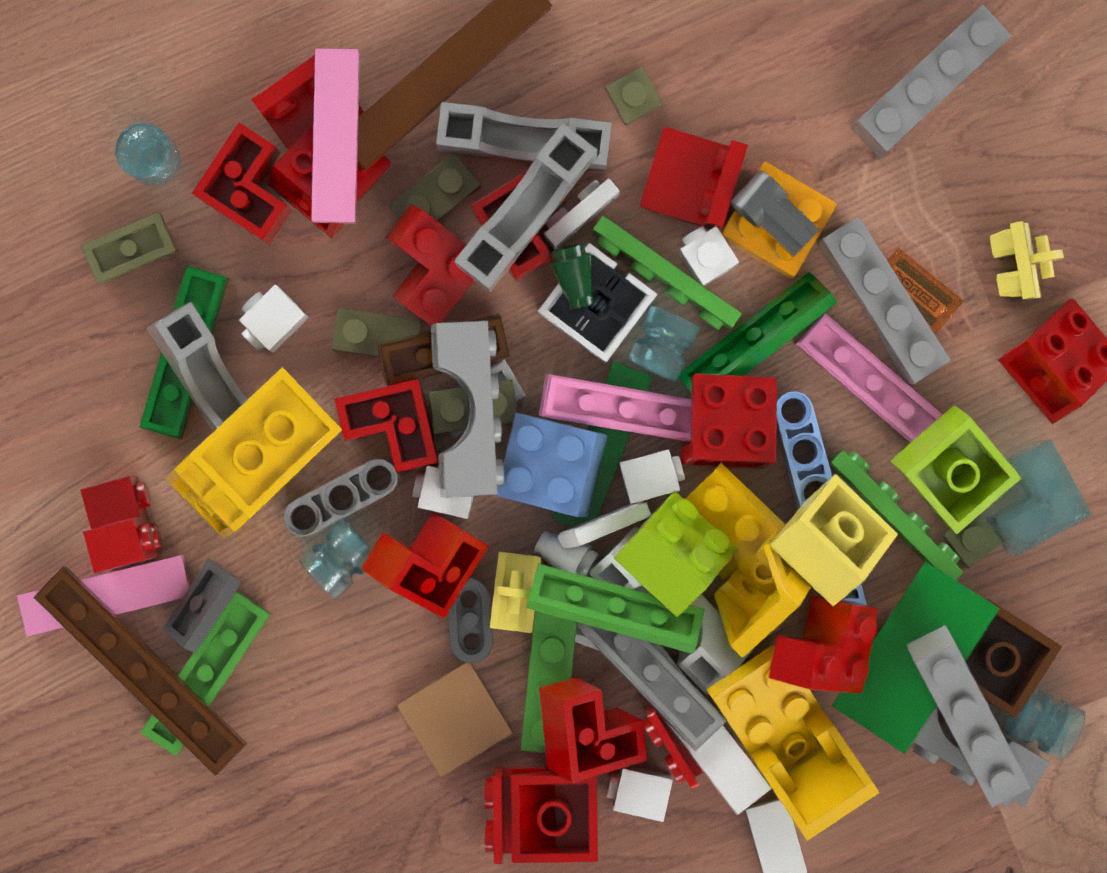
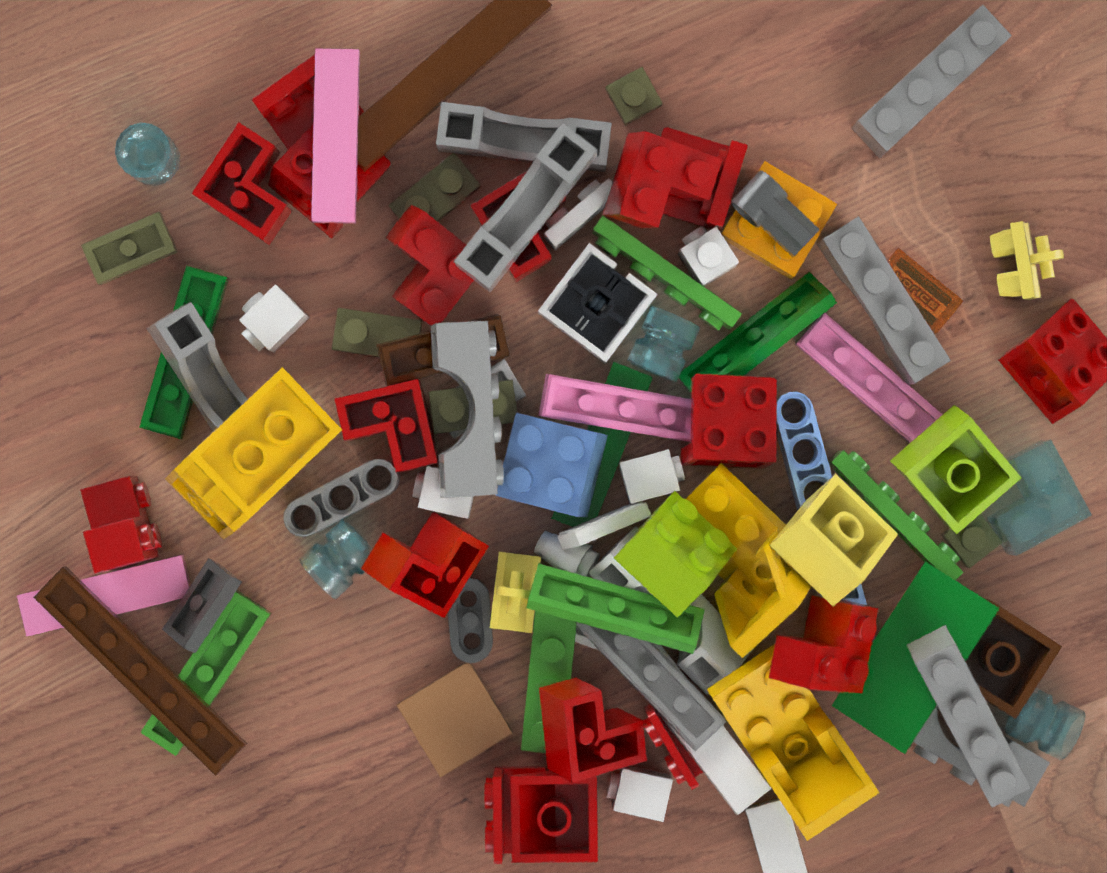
dark green cone [549,243,595,309] -> none
none -> red brick [602,131,722,228]

